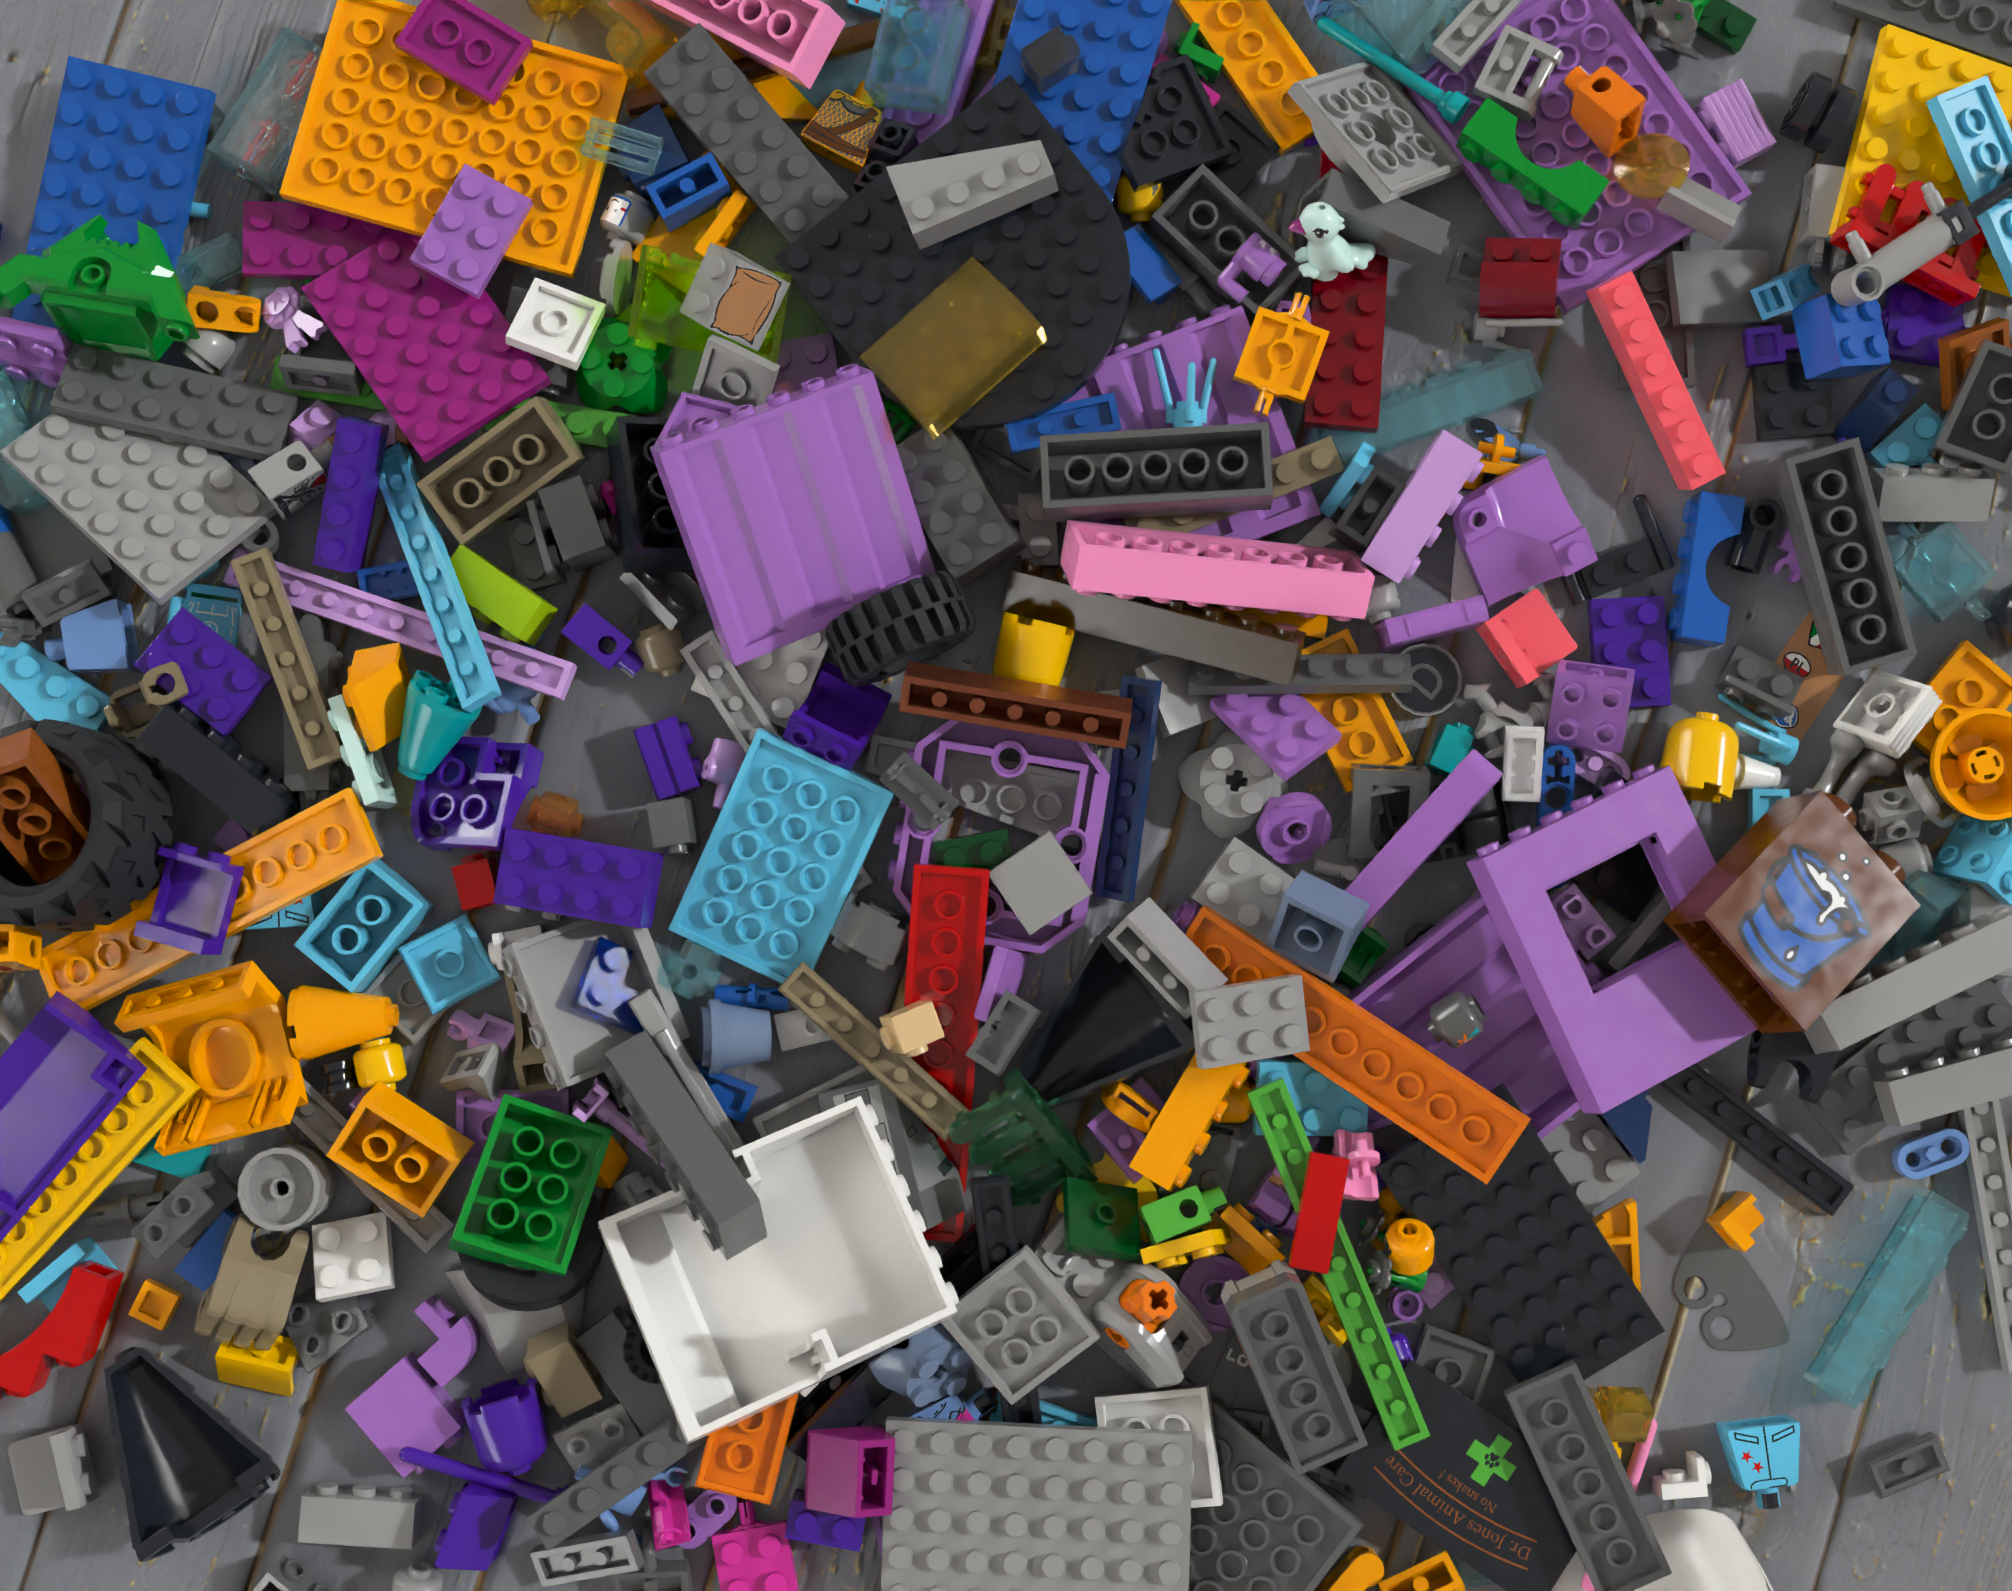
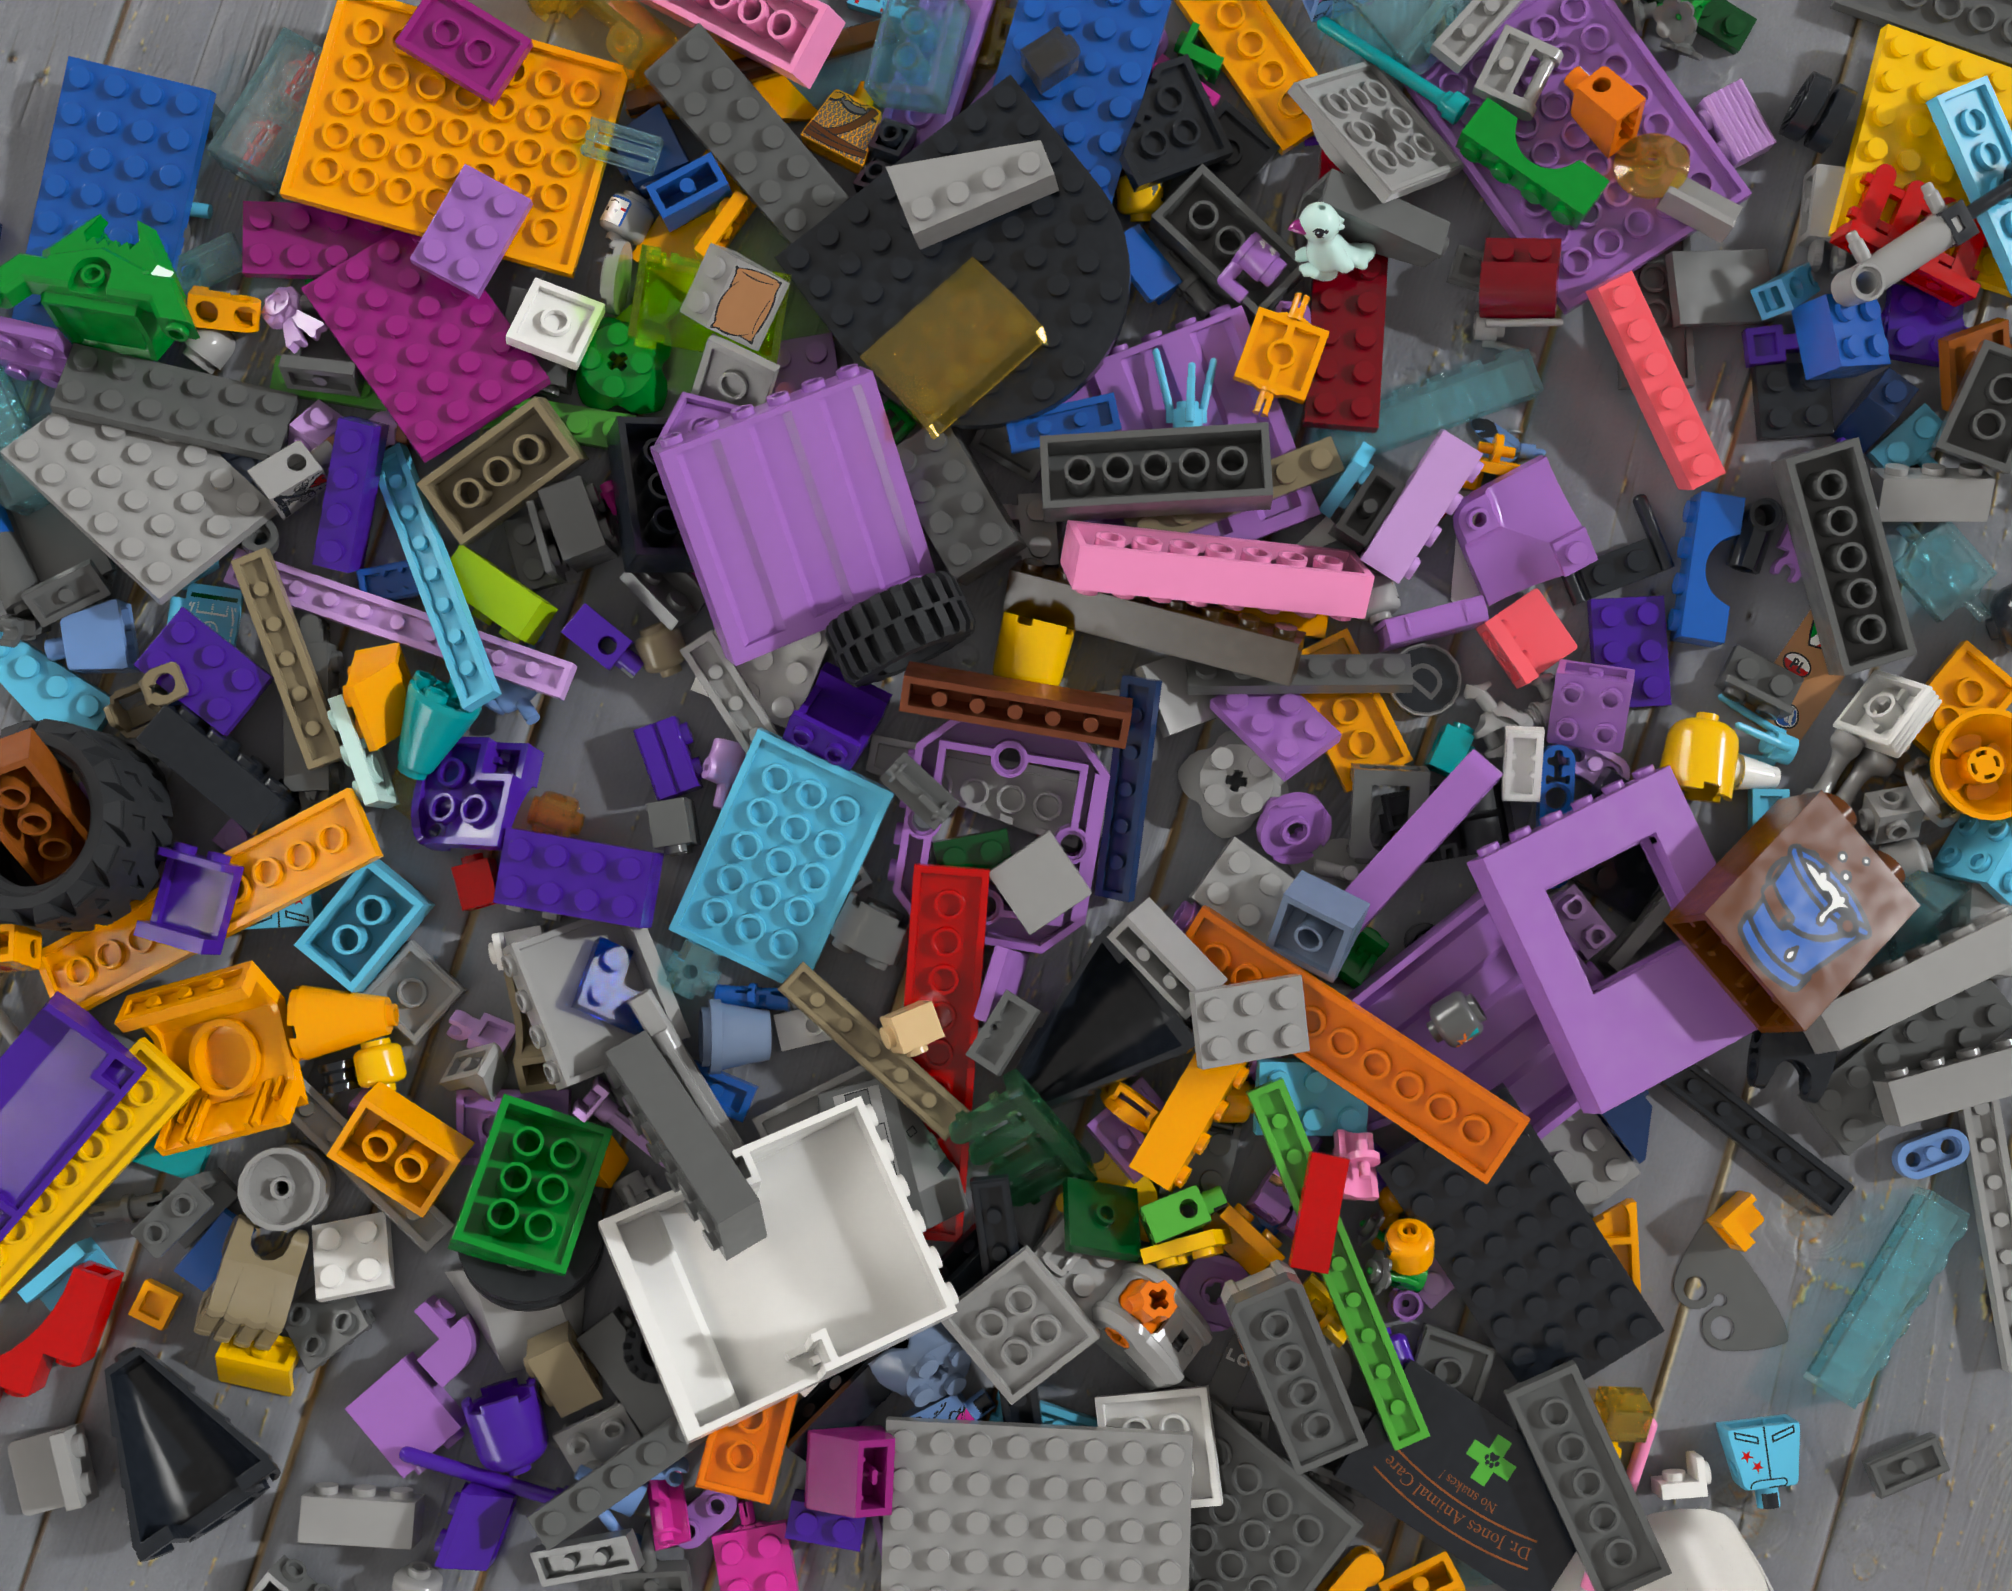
medium azure tile [398,914,501,1016] -> none

